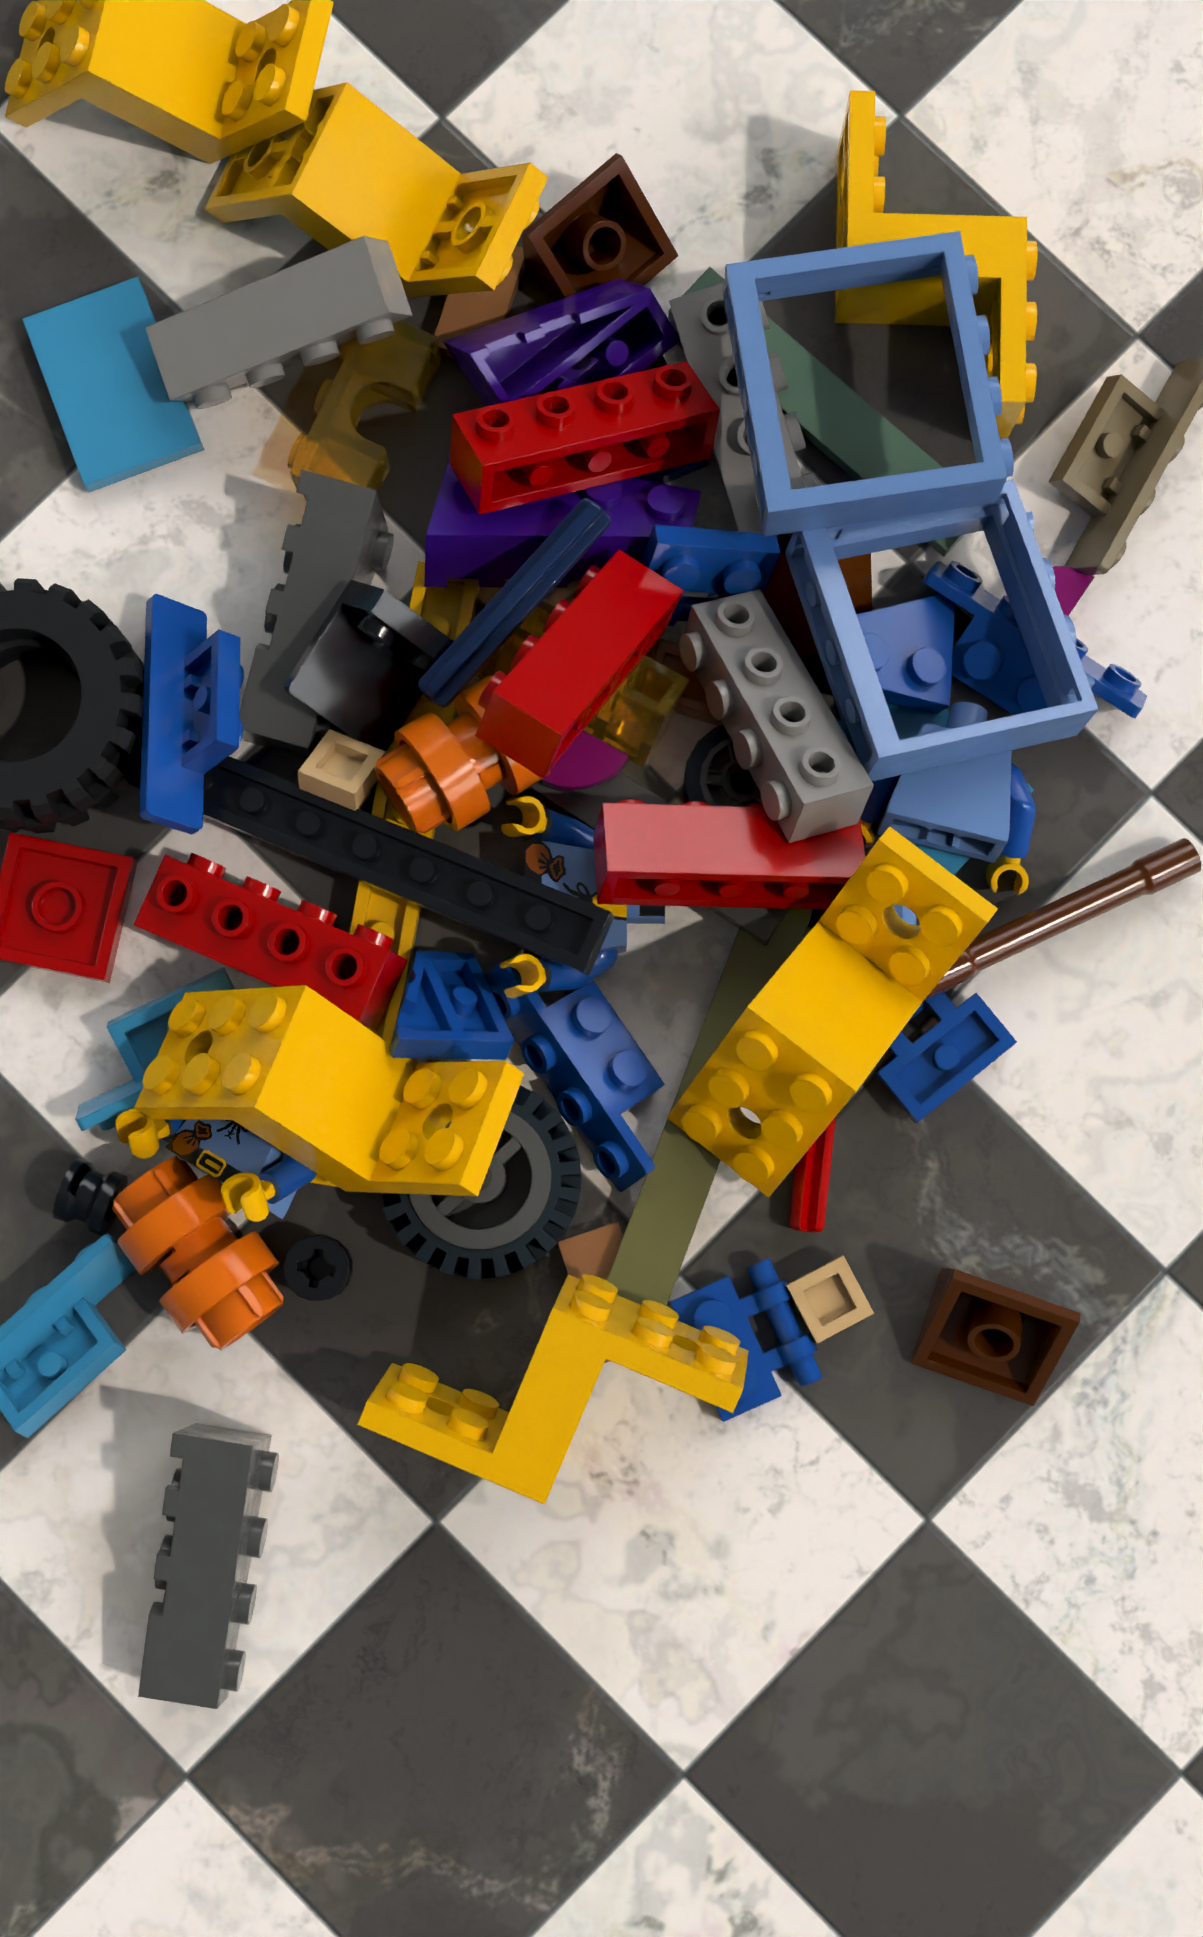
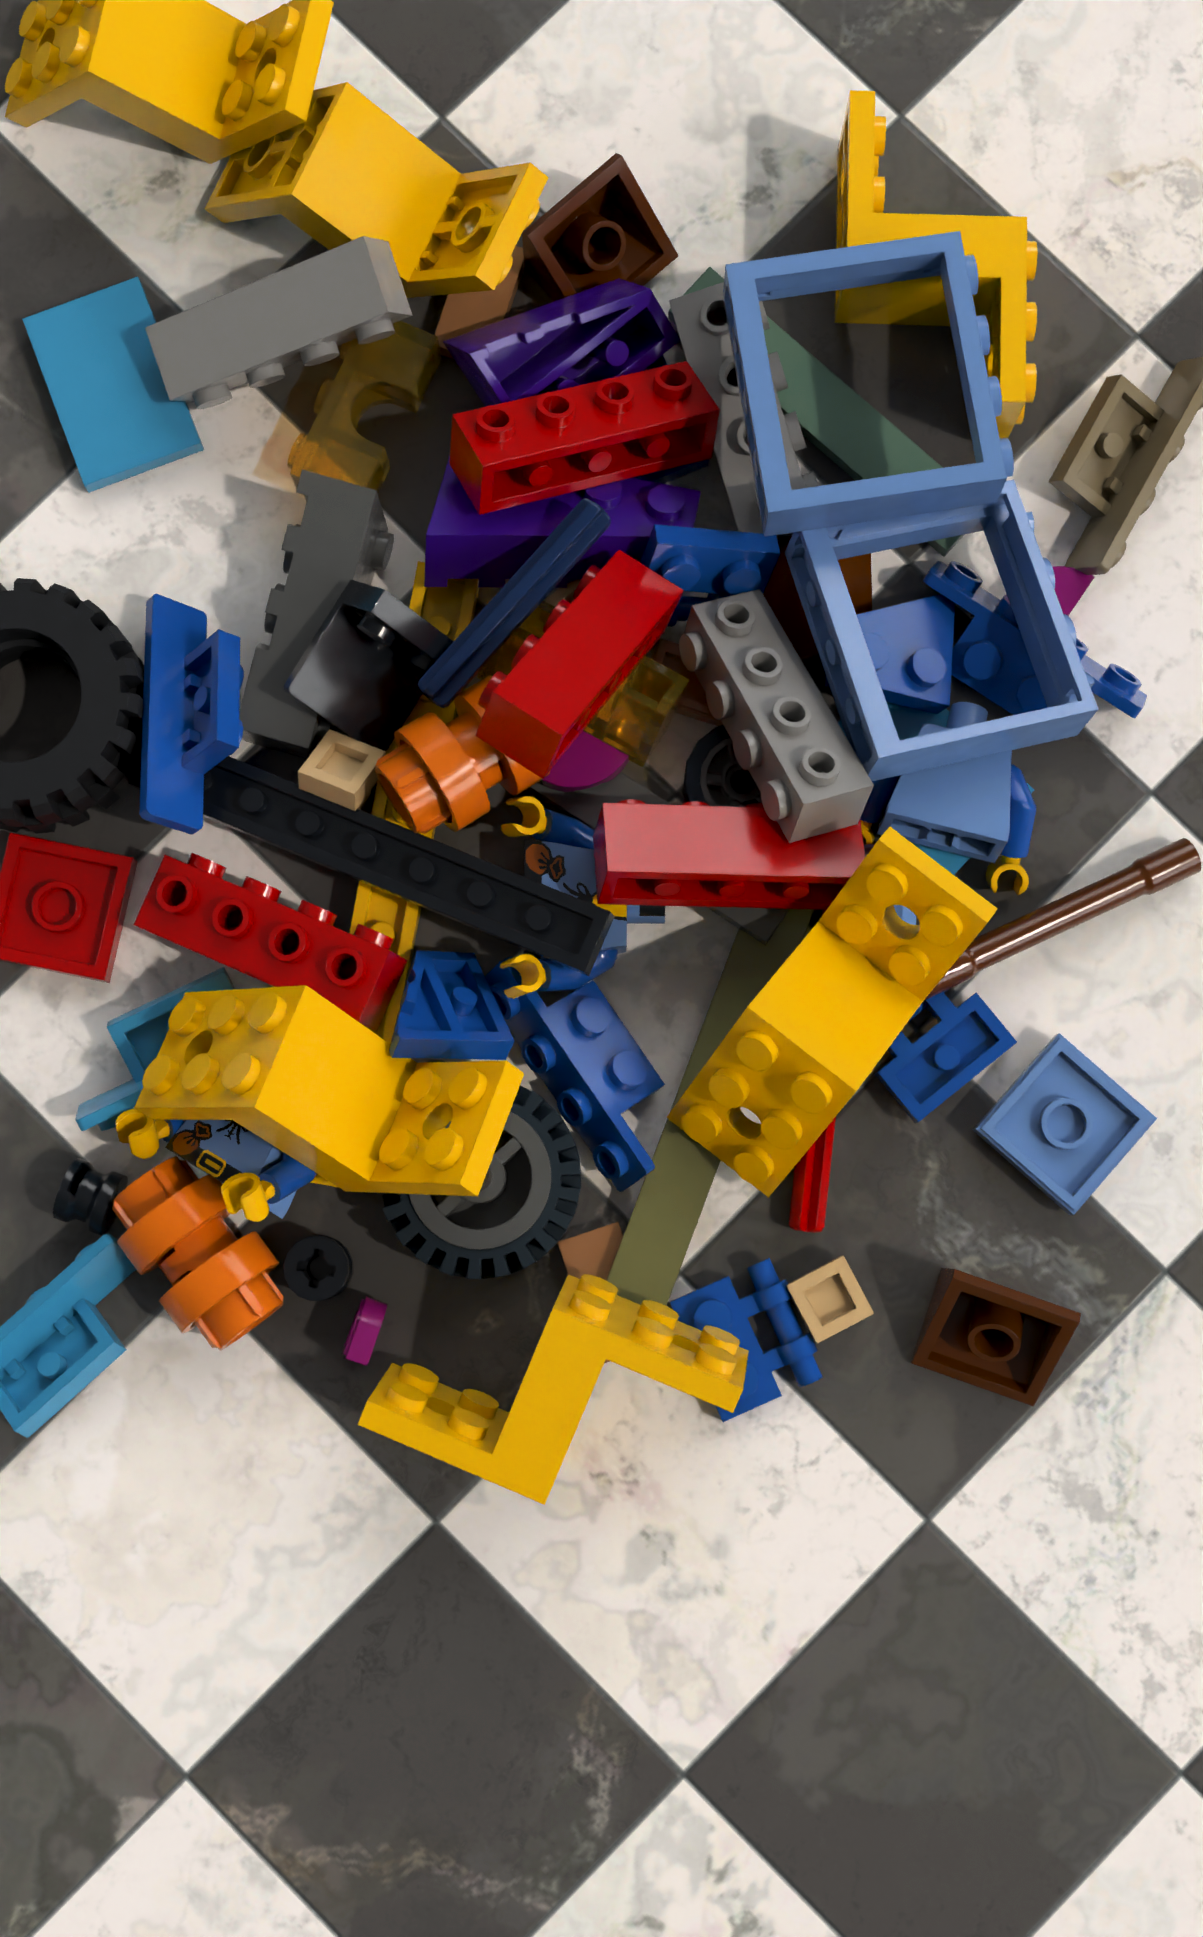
dark grey wedge [138,1423,279,1709] -> none
none -> magenta tile [341,1296,388,1366]
none -> medium blue plate [973,1033,1157,1215]

